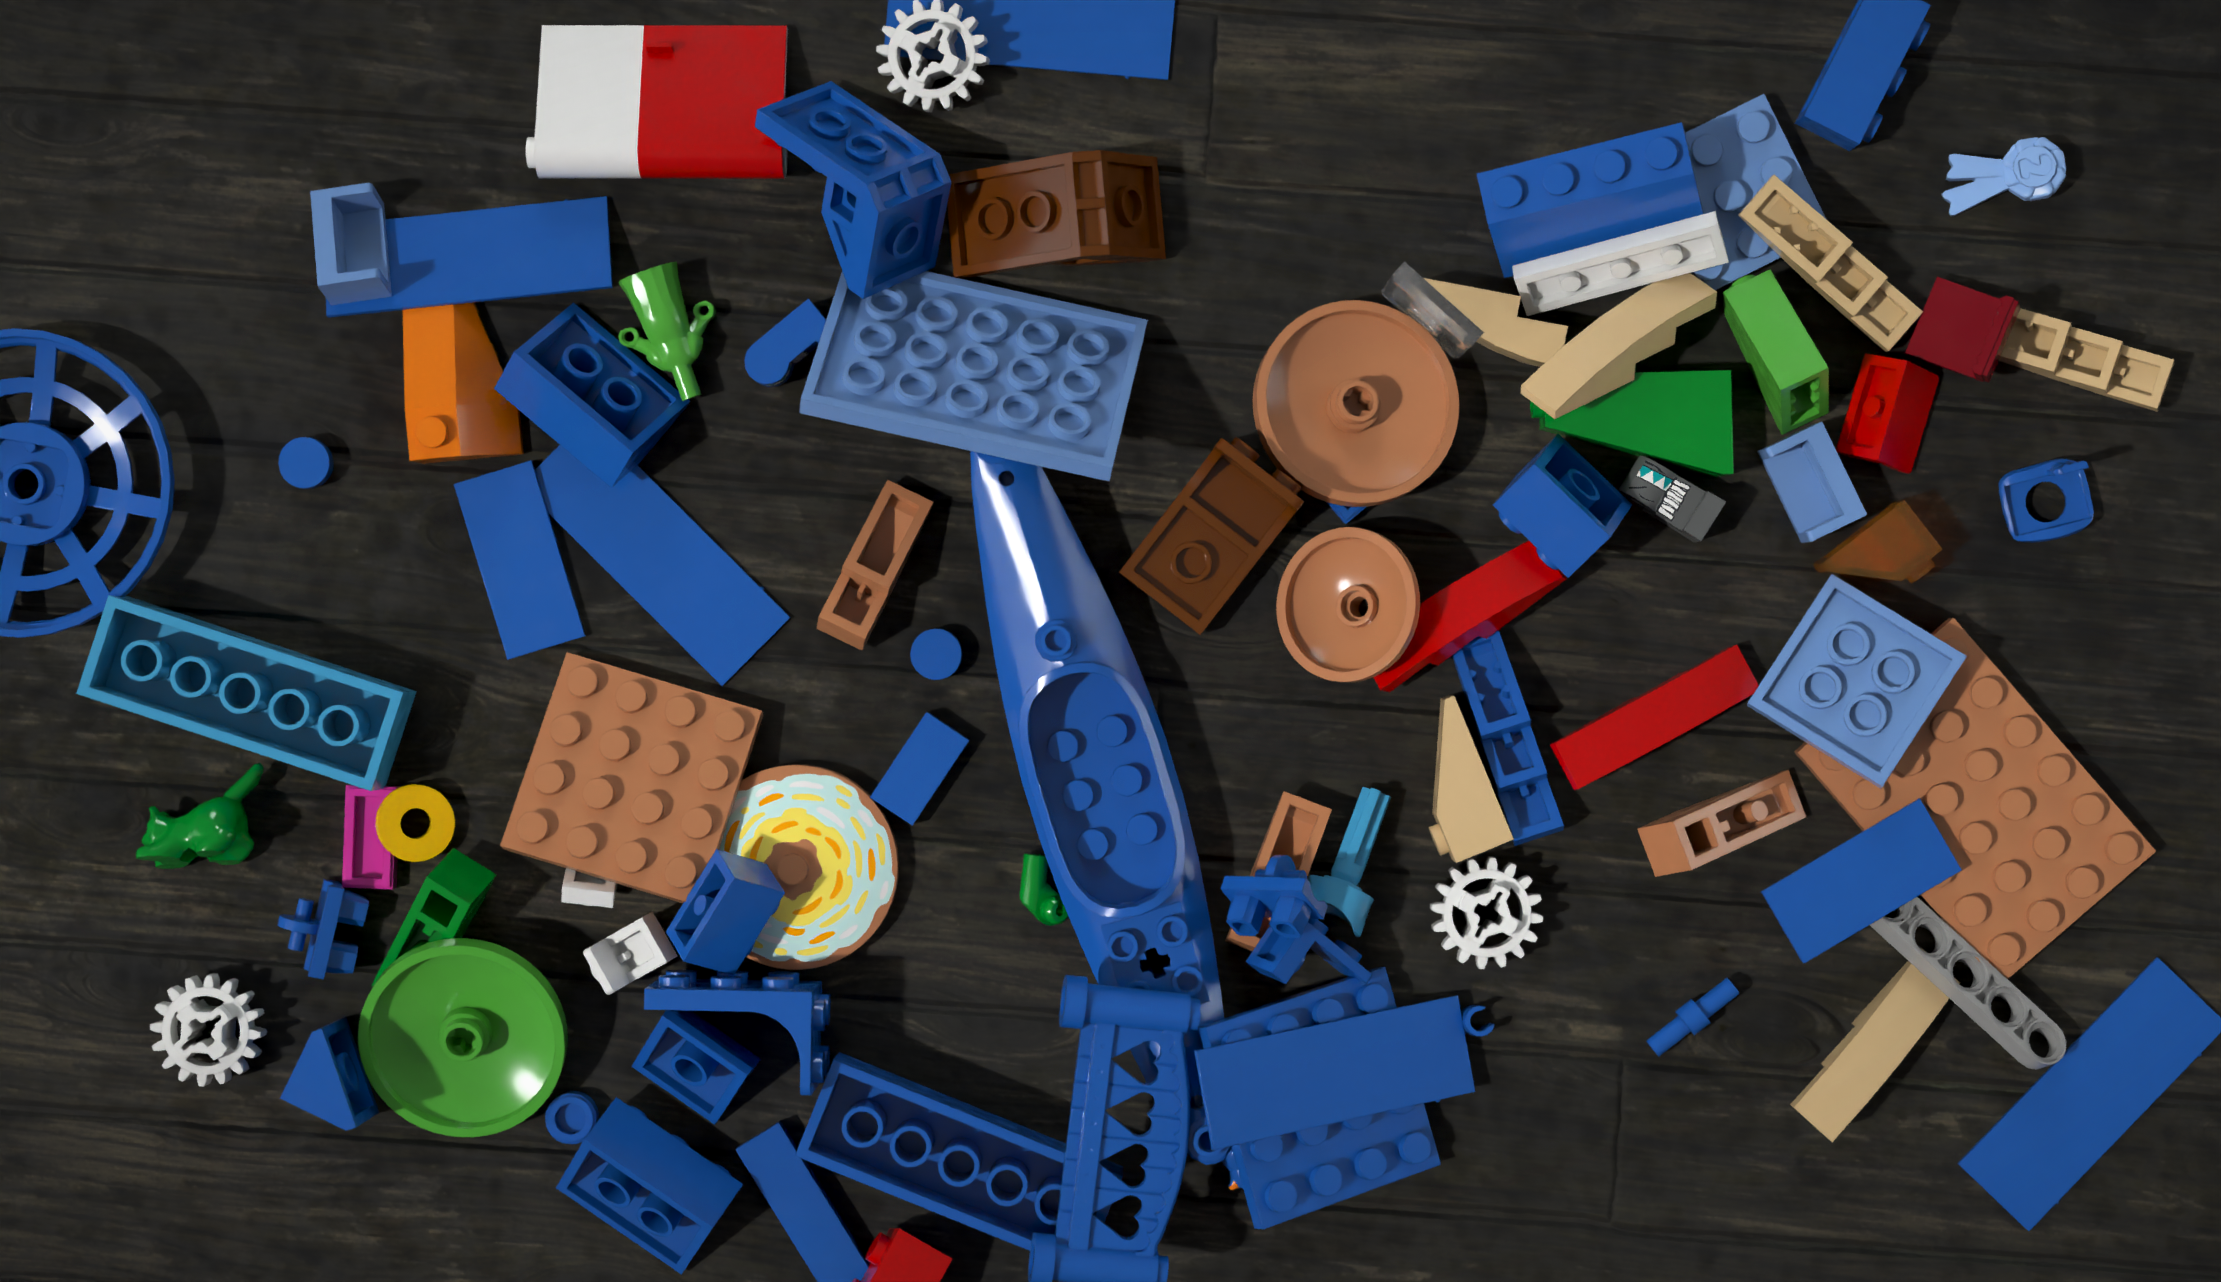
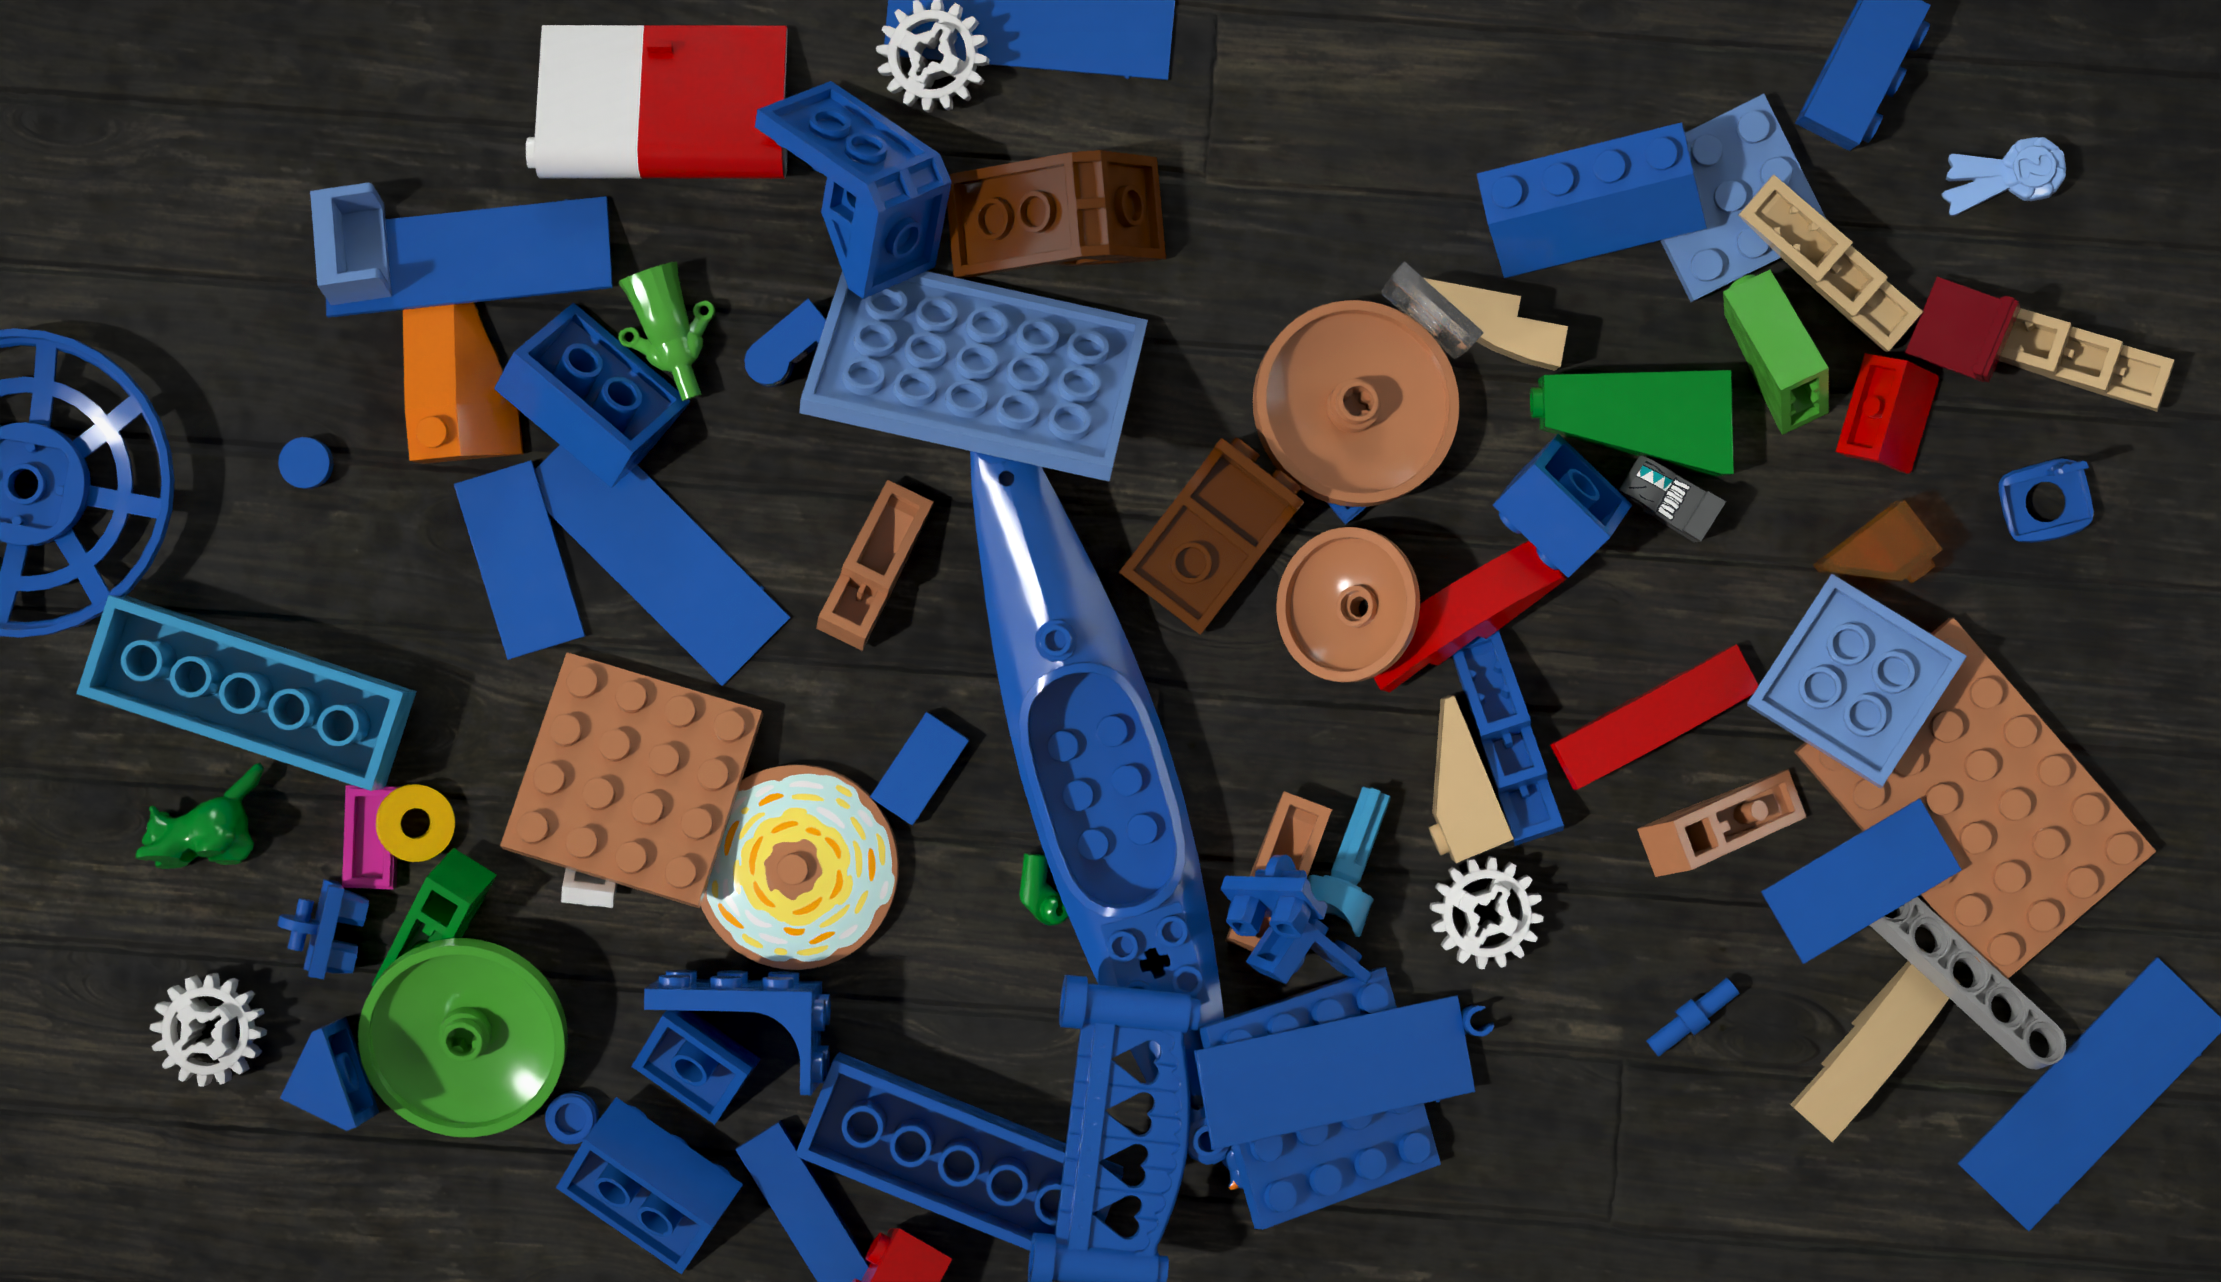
white bracket [583,911,678,995] -> none
blue brick [666,849,785,975] -> none
blue tile [910,629,963,680] -> none
white plate [1512,211,1729,316] -> none
tan slope [1521,273,1717,419] -> none
medium blue panel [1757,422,1867,543] -> none

